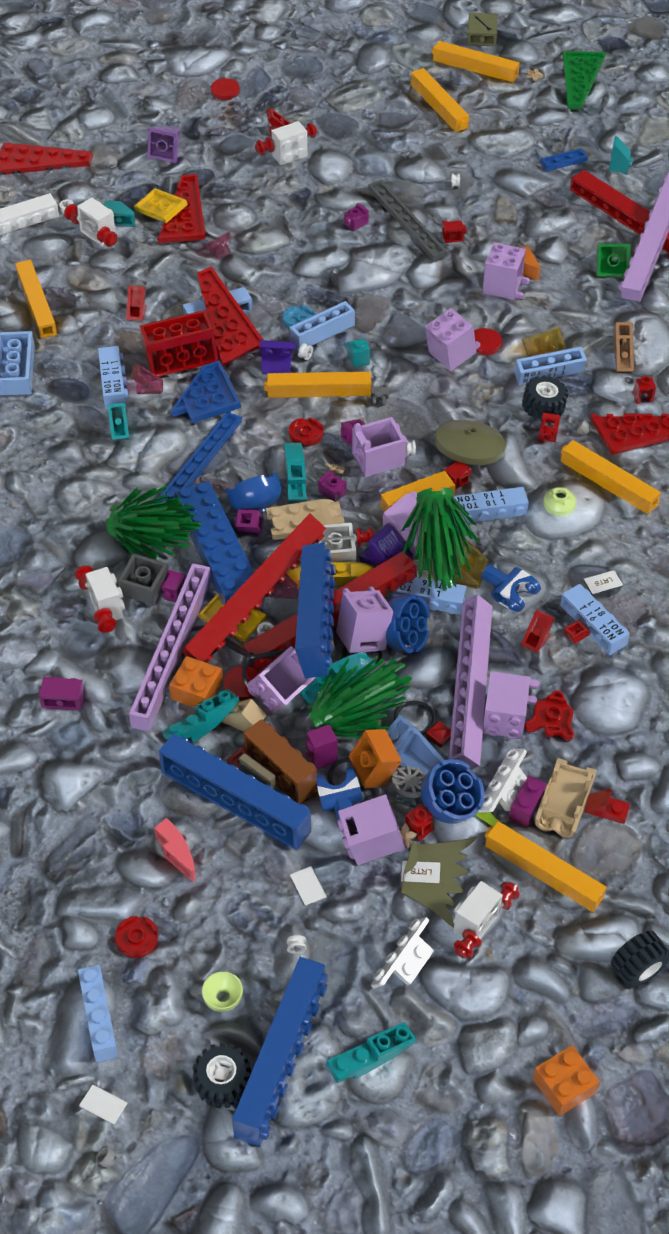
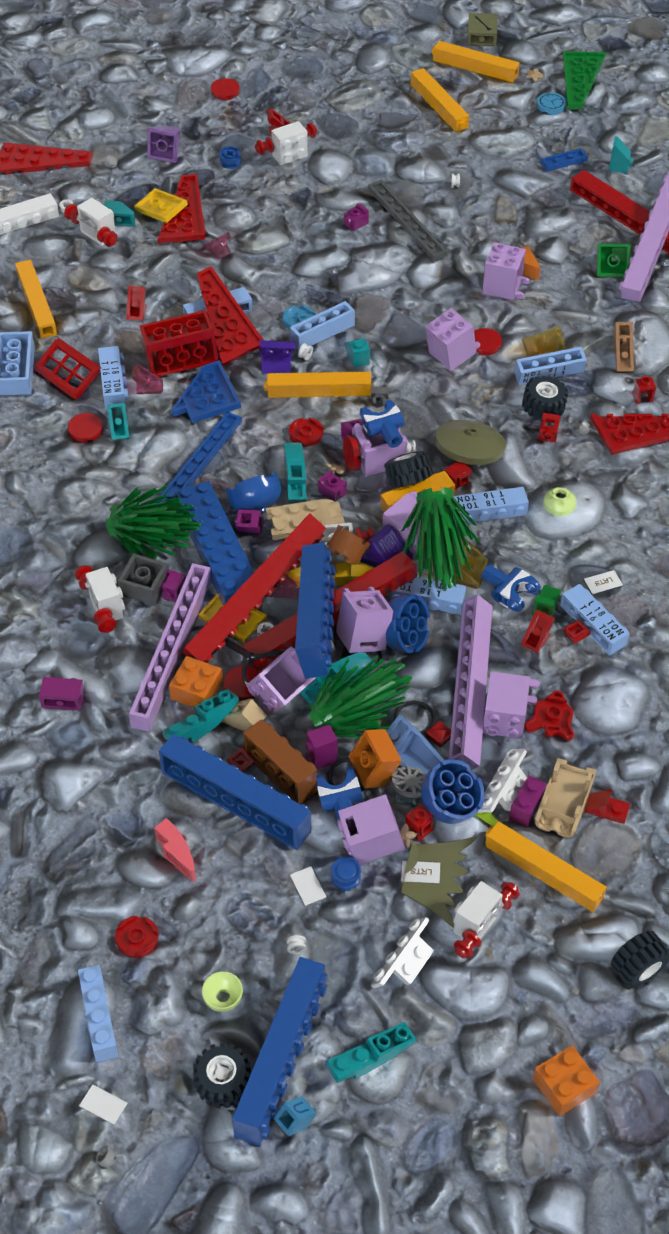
dark tan tile [239,754,276,791] -> none
red window [442,220,467,243] -> none
light orange brick [560,440,661,514] -> none
none -> red piece [33,337,101,400]
none -> red tile [68,413,103,443]
none -> blue wheel [219,146,241,169]
none -> dark azure brick [274,1096,317,1136]
none -> dark orange brick [327,524,371,565]
none -> blue wheel [331,857,361,891]
none -> red tile [343,435,361,471]
none -> blue connector [360,400,404,448]
none -> black wheel [384,451,433,487]
none -> green bracket [532,585,562,616]
none -> dark azure tile [536,92,566,115]

